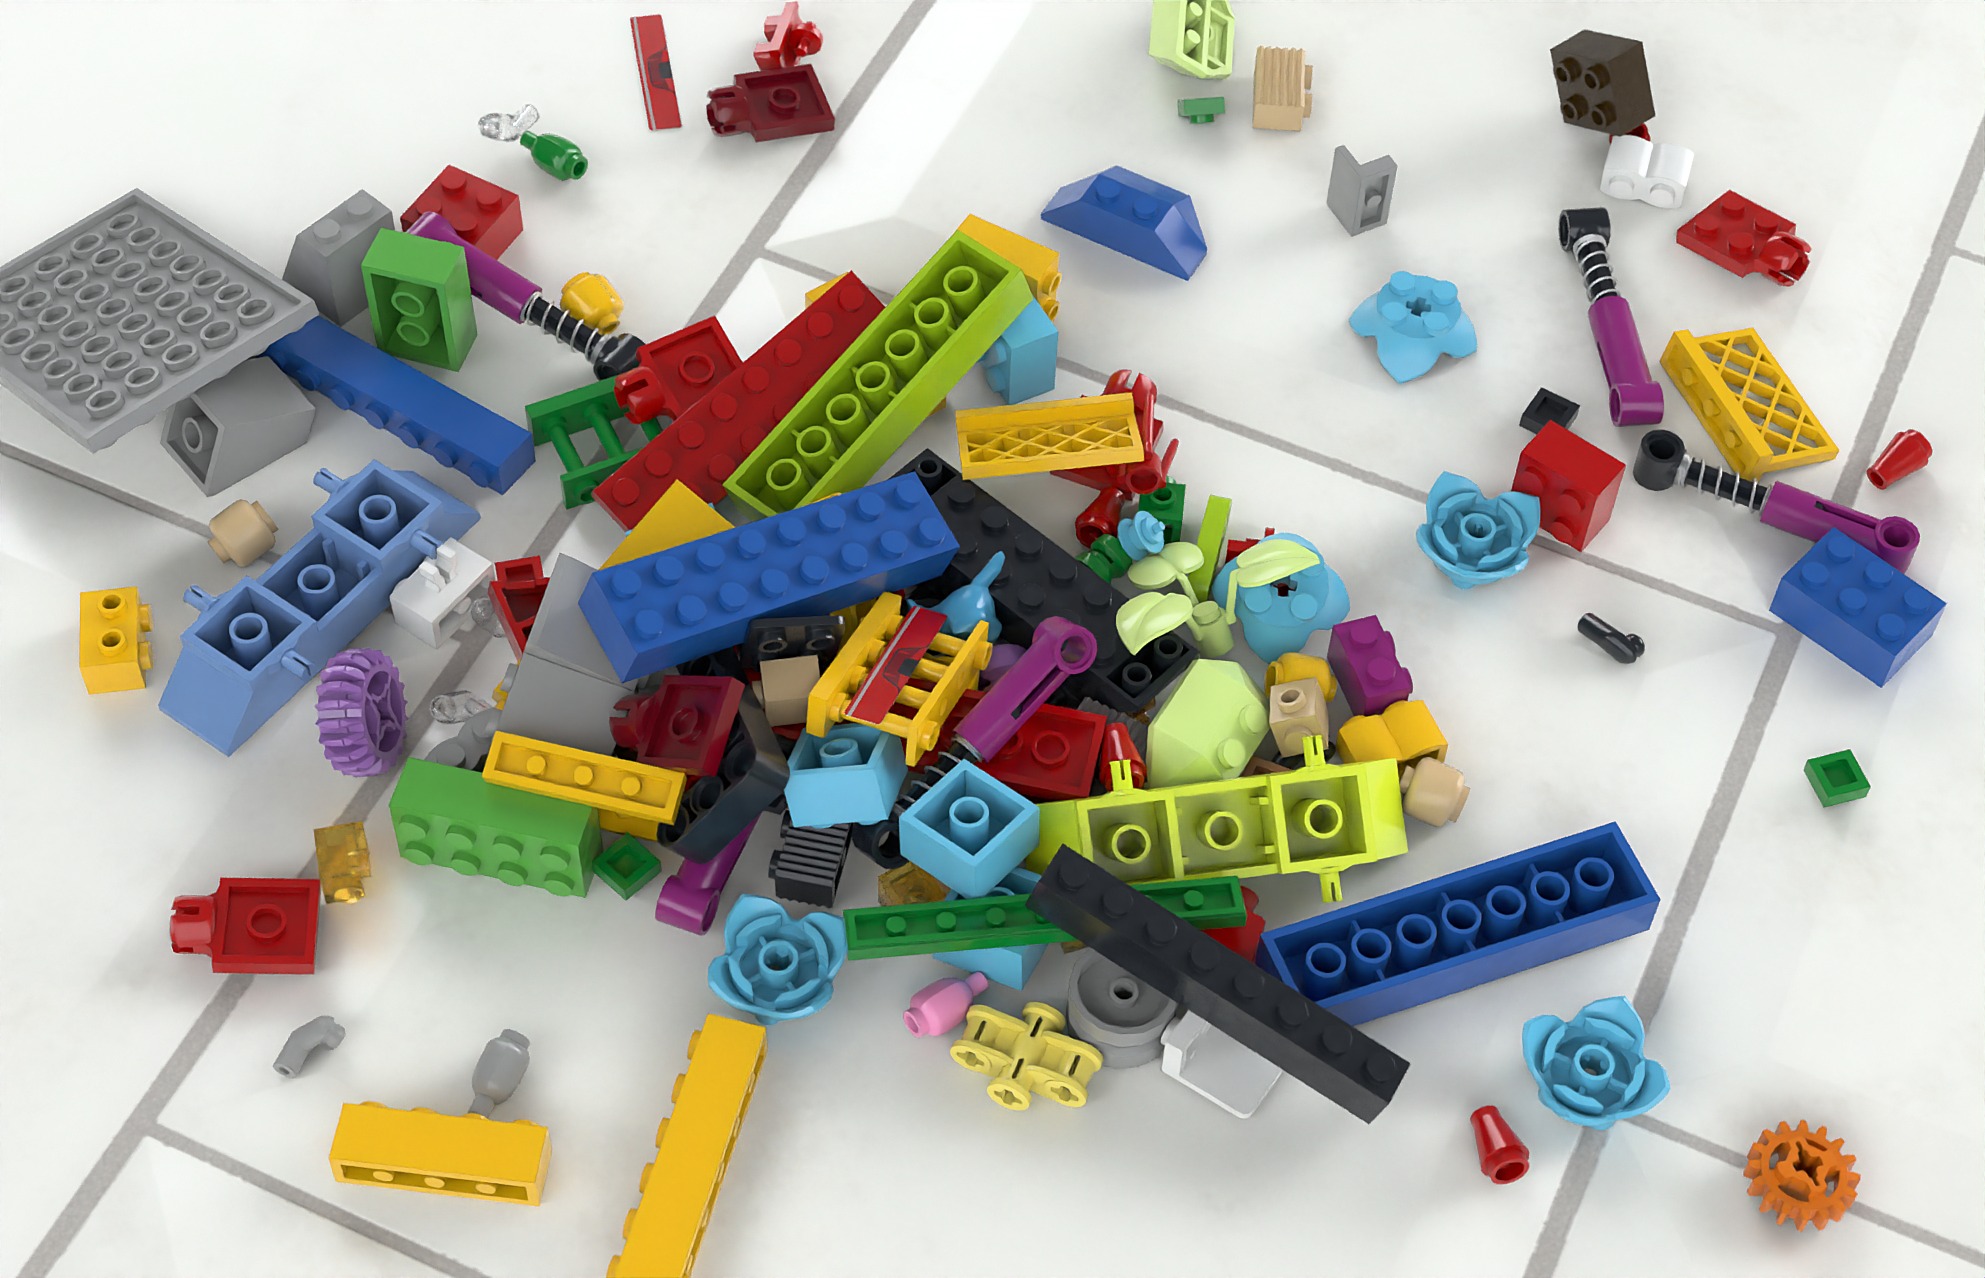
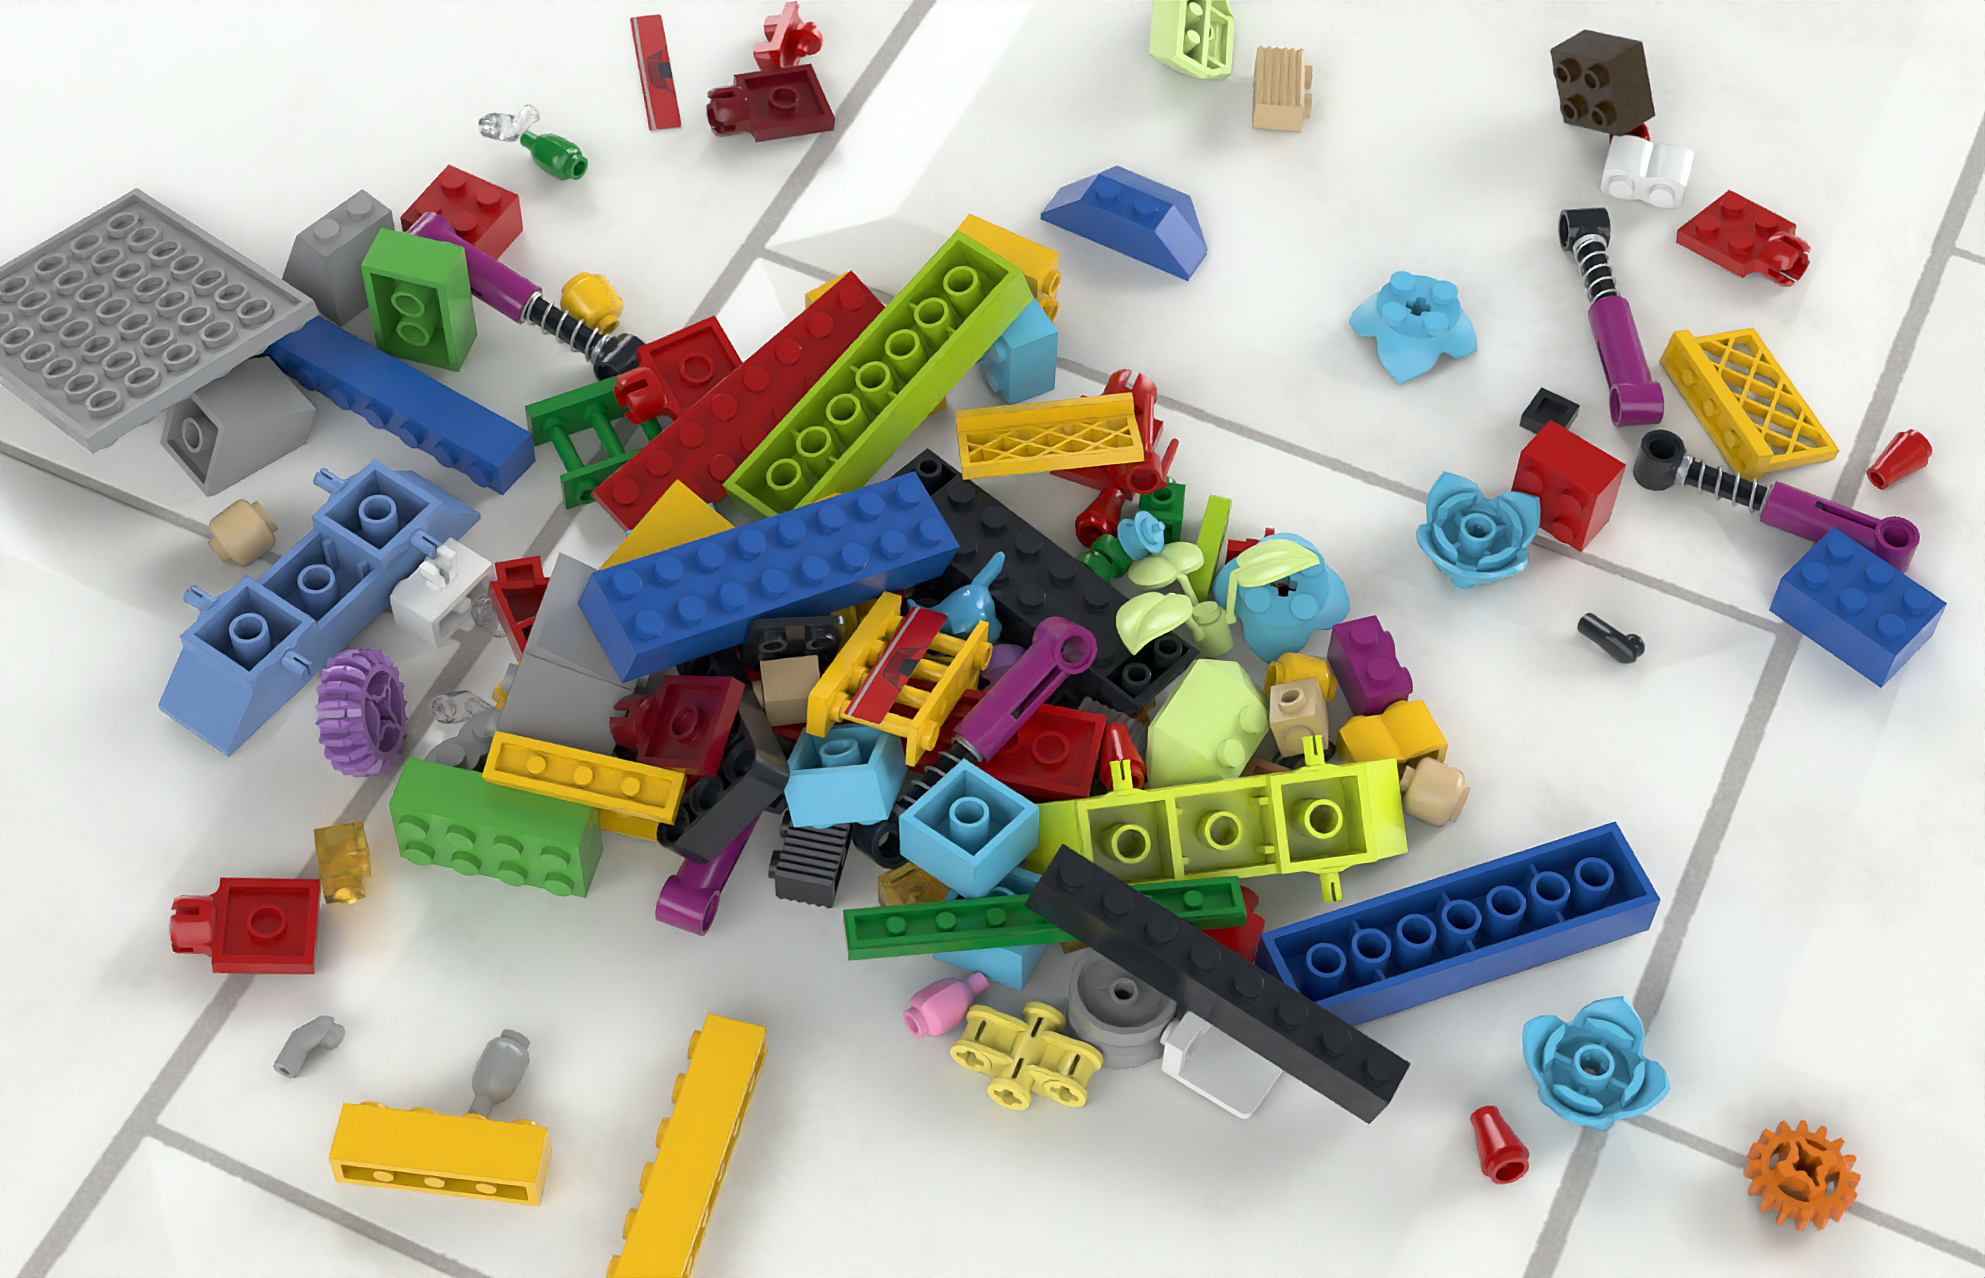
yellow brick [79,586,153,695] -> none
green plate [592,832,662,901] -> none
medium azure brick [707,893,847,1025] -> none
green plate [1178,97,1225,124] -> none
light grey panel [1327,145,1398,237] -> none
green plate [1803,749,1871,808] -> none

